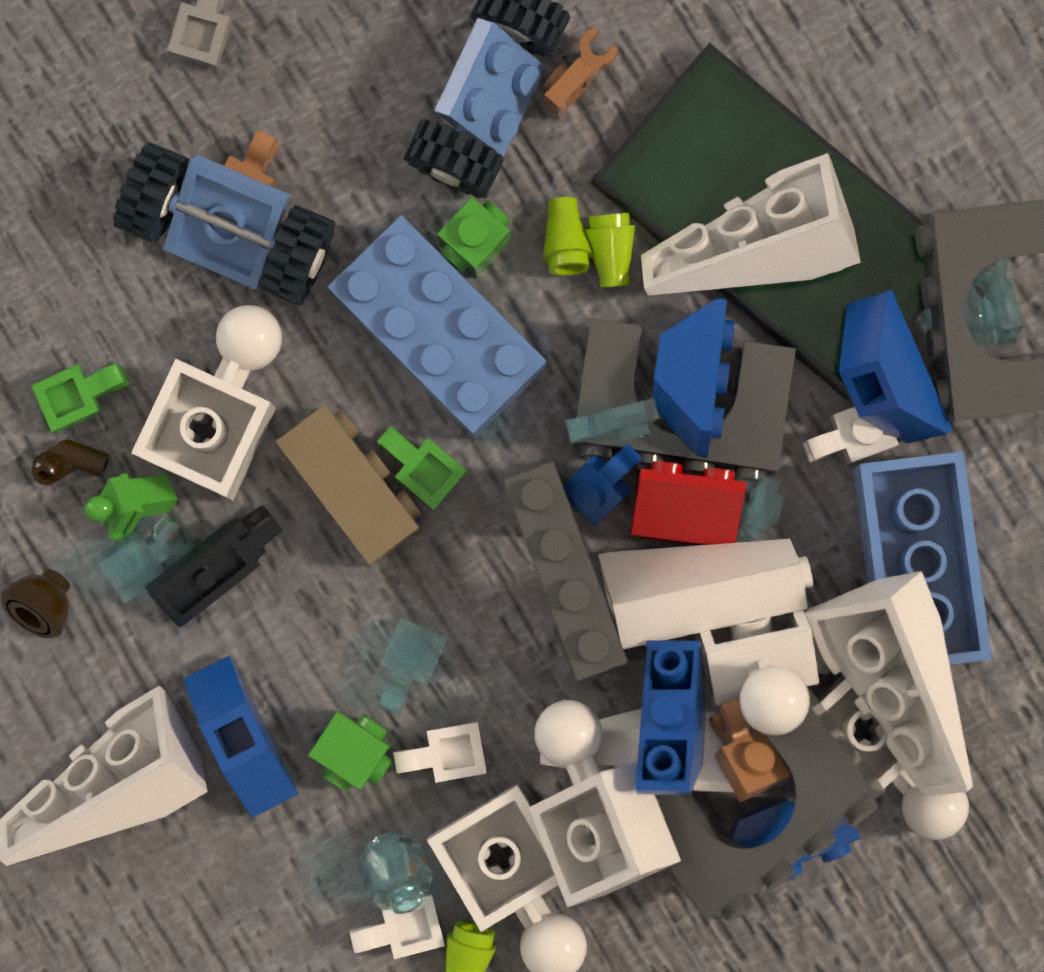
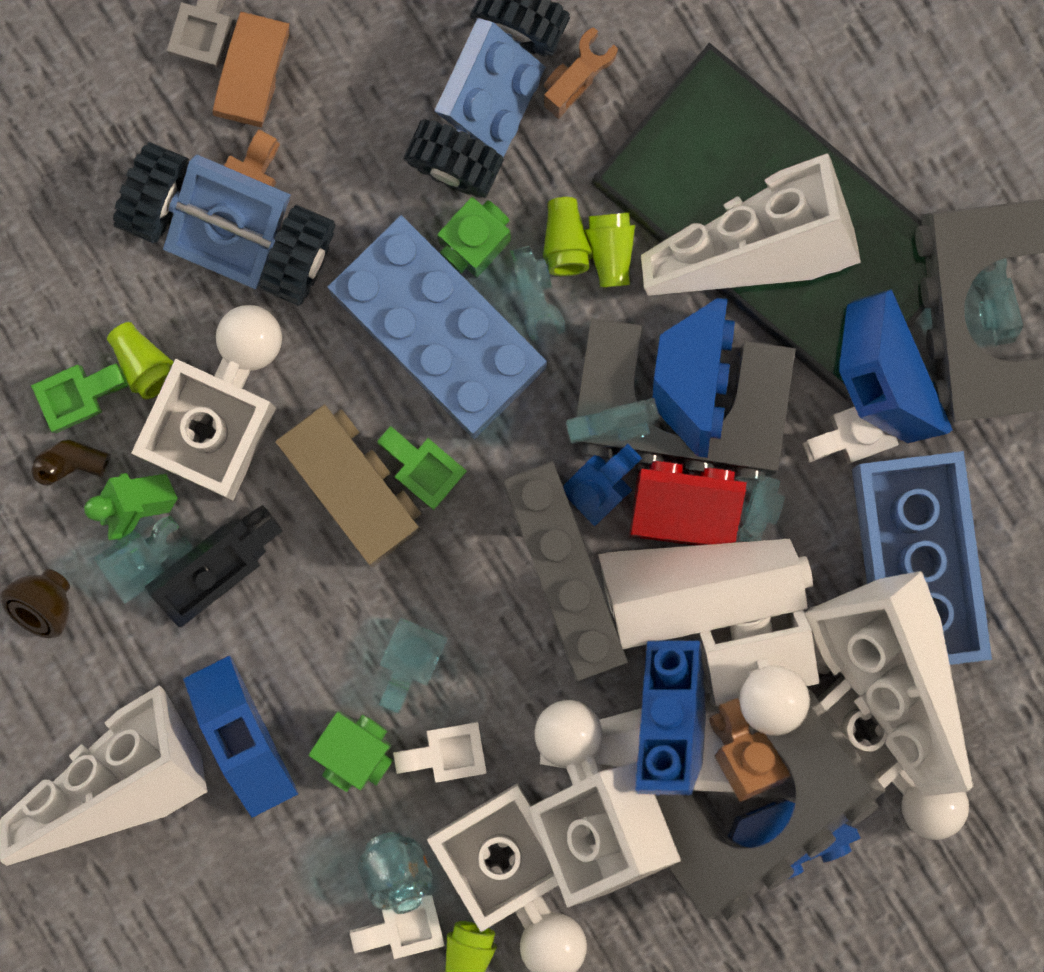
none -> lime cone [107,322,174,400]
none -> medium nougat slope [213,11,289,128]
none -> clear light blue plate [510,246,565,341]

